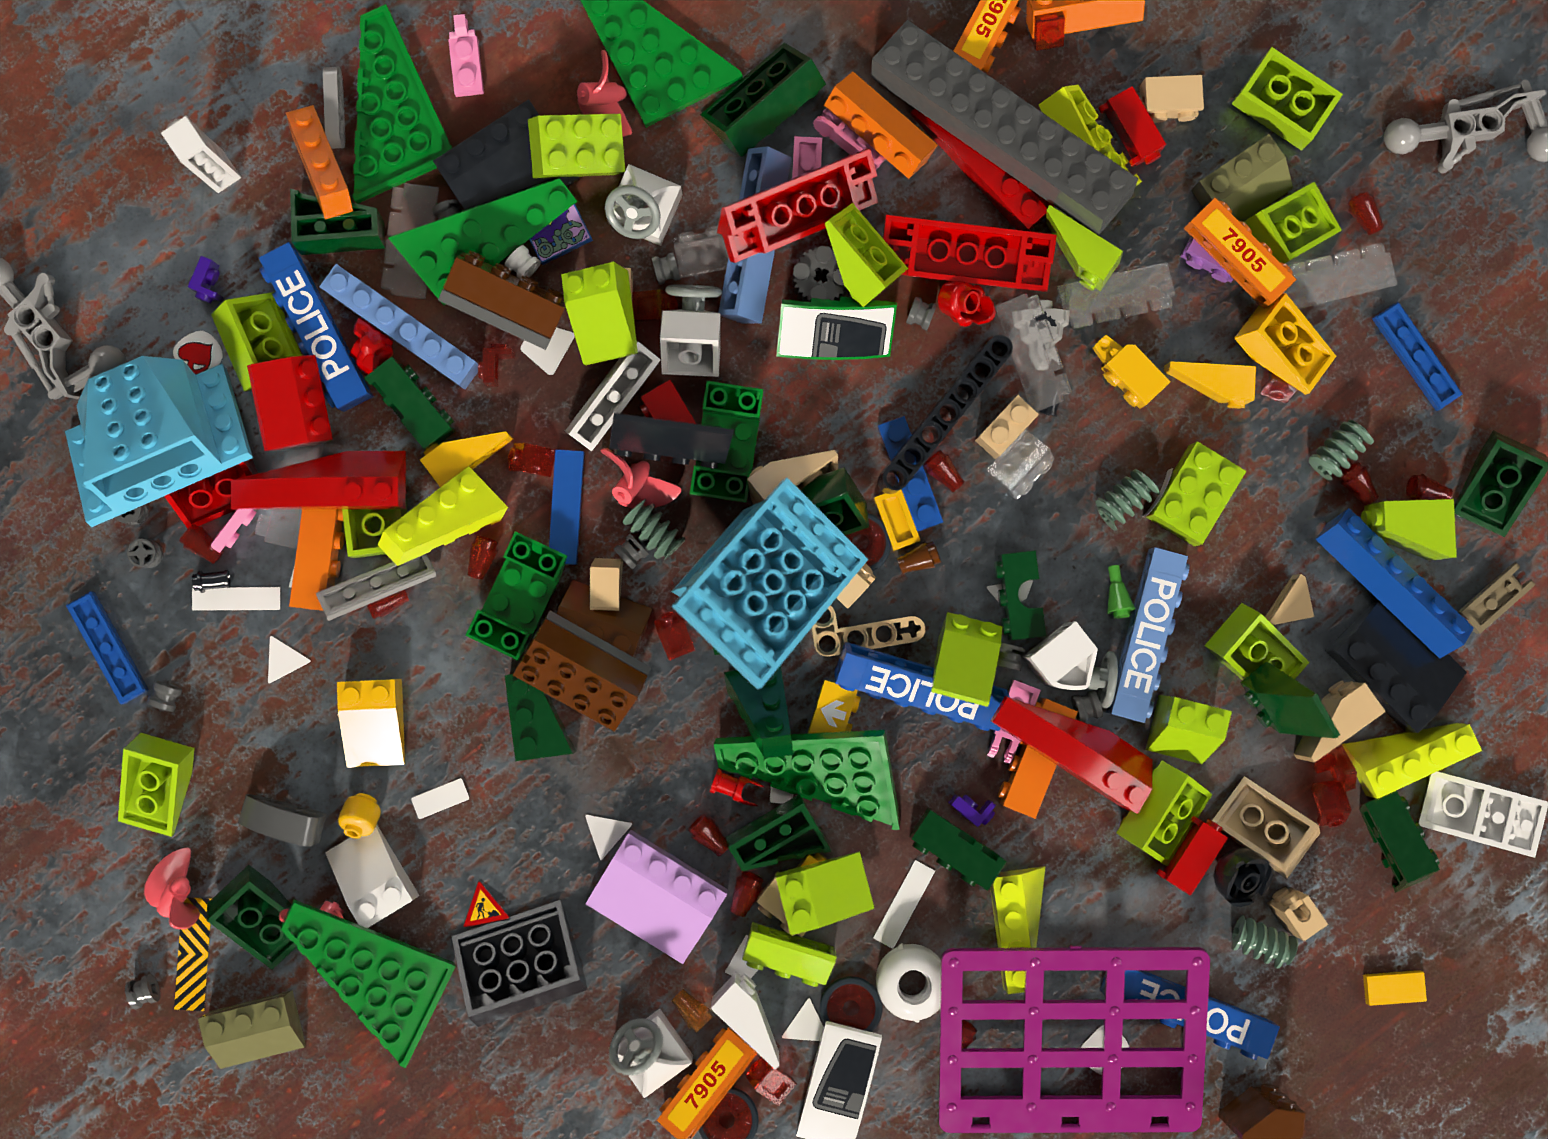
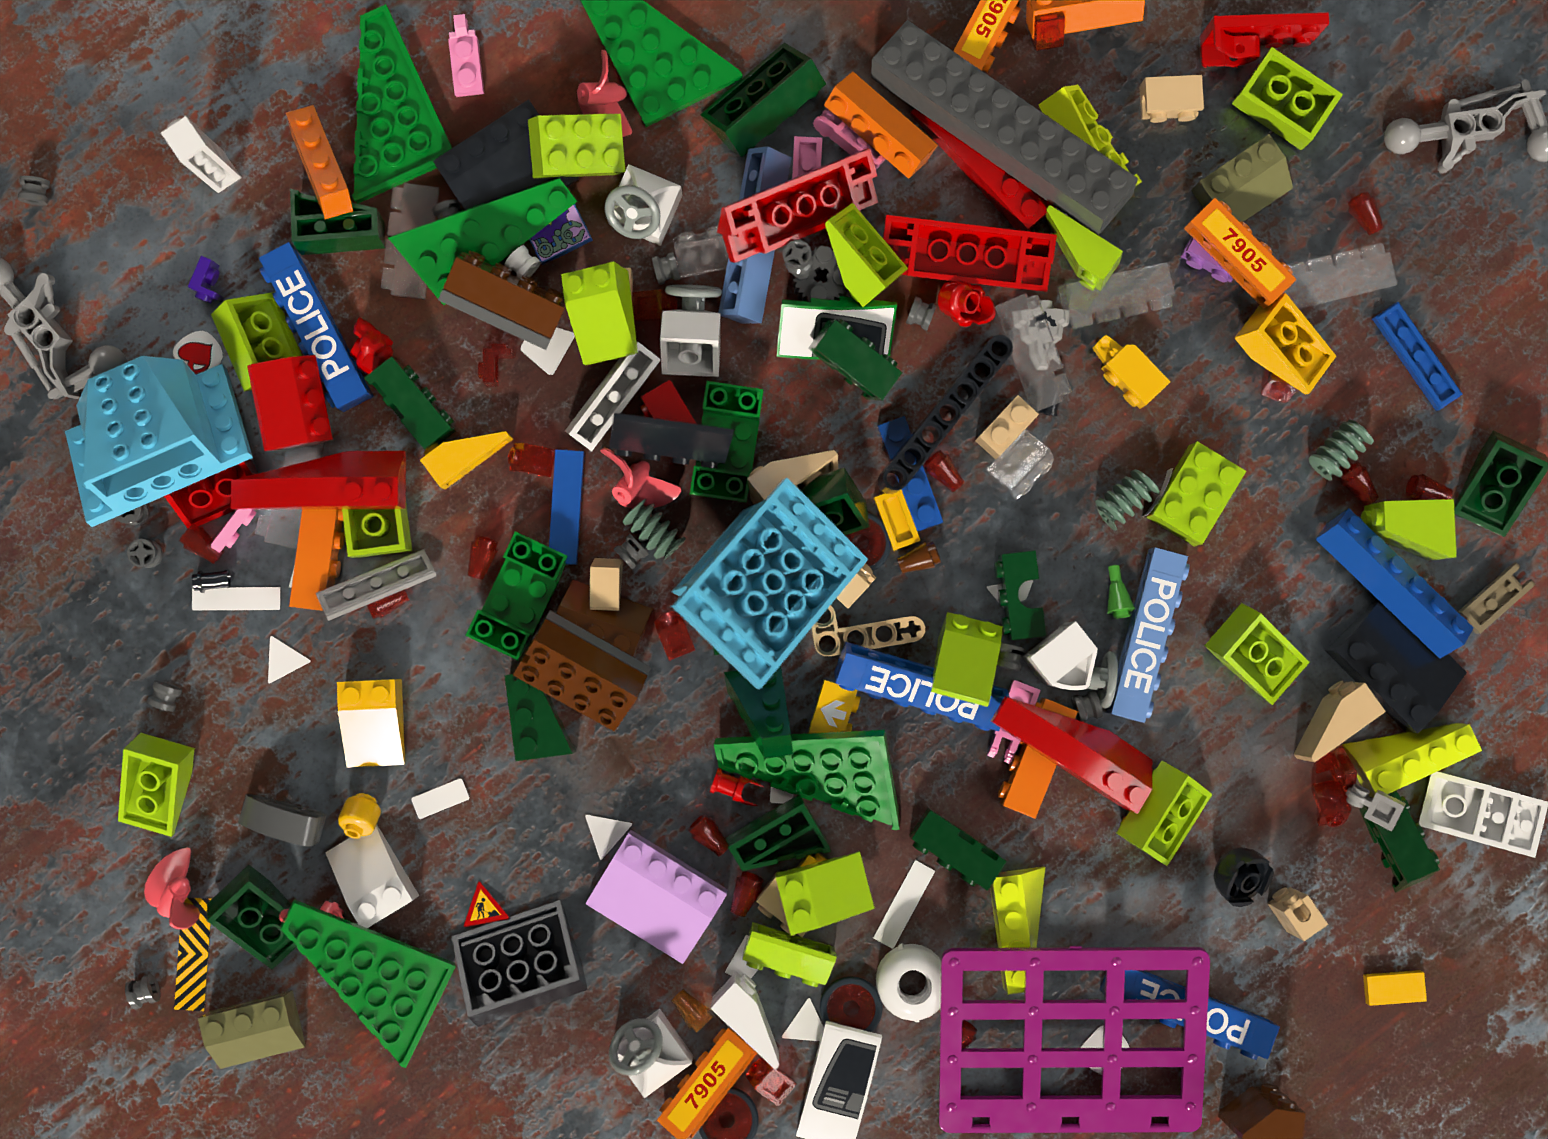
blue tile [66,591,149,705] -> none
medium blue brick [319,264,481,390] -> none
light grey beam [323,66,345,149] -> none
neon yellow wedge [378,466,508,566] -> none
dark purple bracket [948,794,996,827] -> none
red brick [1098,86,1166,167] -> none
lime slope [1145,695,1232,764] -> none
red brick [1156,816,1228,896] -> none
yellow slope [1164,361,1256,408] -> none
tan slope [1212,776,1320,879] -> none
sand green piece [1231,915,1298,969] -> none
dark green slope [1240,661,1340,739] -> none
lime slope [1244,182,1342,263] -> none
tan slope [1265,574,1314,625] -> none
none -> dark grey wheel [17,176,50,206]
none -> dark grey wheel [783,240,813,275]
none -> dark green wedge [808,319,903,401]
none -> red plate [1200,12,1329,68]
none -> light grey plate [1346,784,1406,831]

